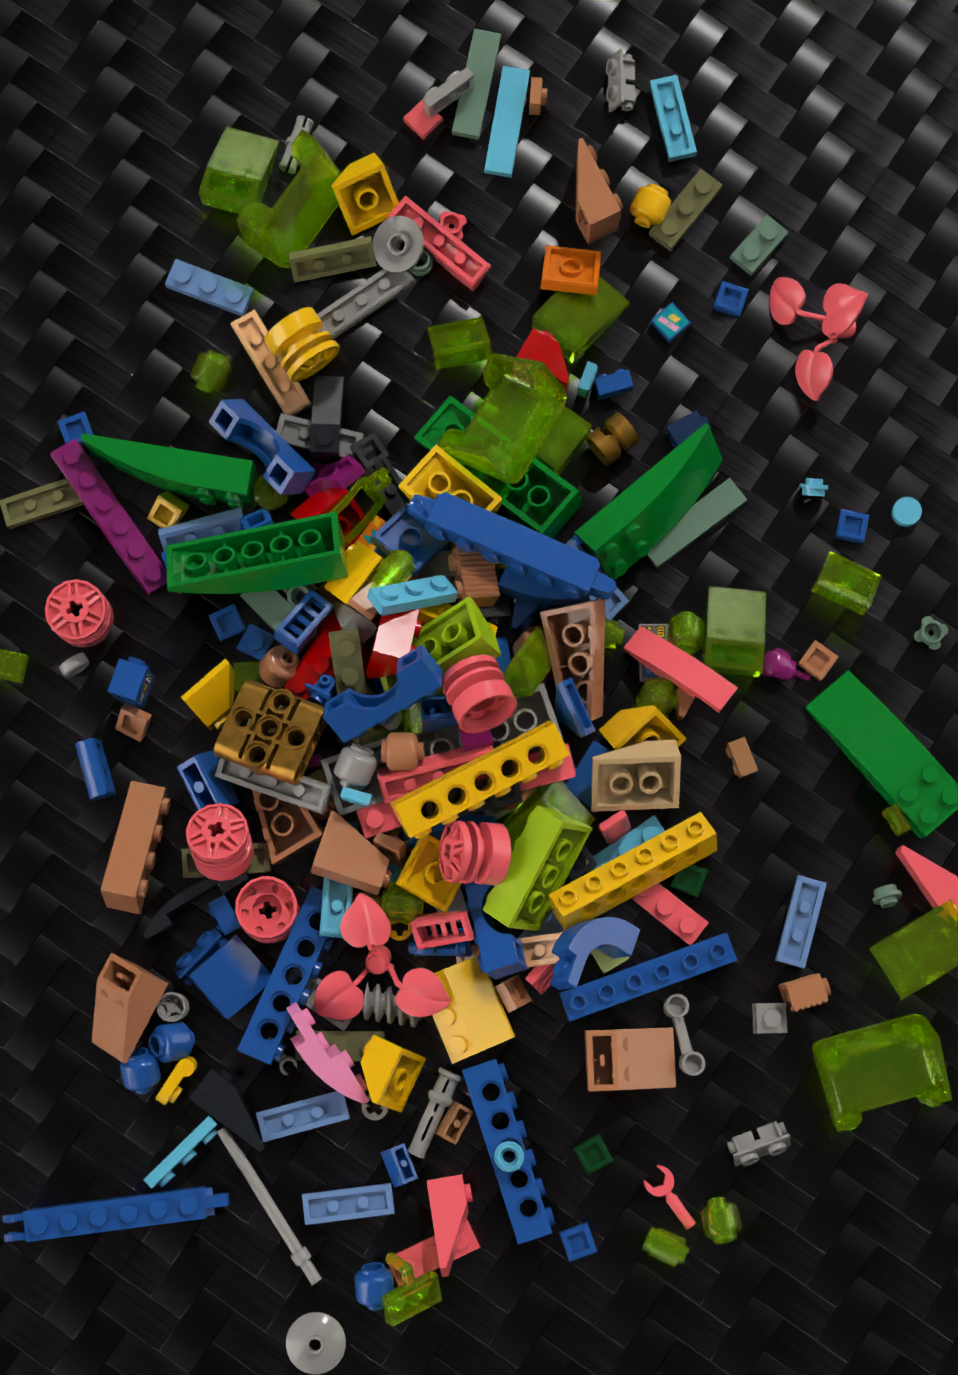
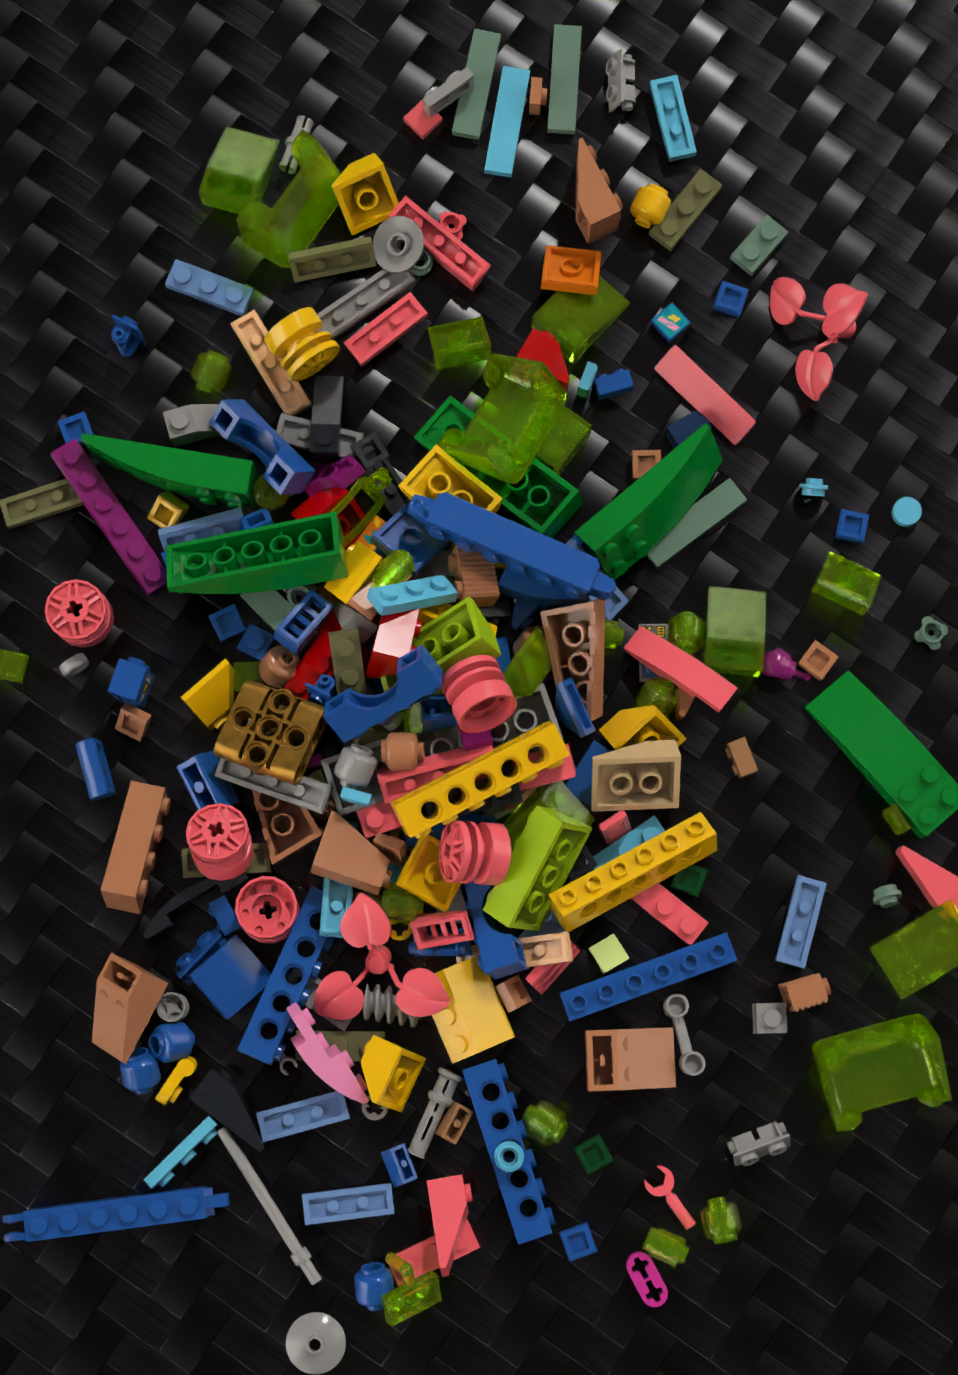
arch [550,917,640,990] -> none
pearl gold wheel [586,412,640,466] -> none
none -> blue hinge [111,315,147,357]
none -> light grey slope [163,404,221,448]
none -> coral plate [344,292,428,367]
none -> clear neon green head [522,1100,569,1145]
none -> sand green tile [547,24,582,135]
none -> dark pink beam [626,1251,668,1307]
none -> nougat plate [632,450,661,481]
none -> coral slope [654,345,756,446]

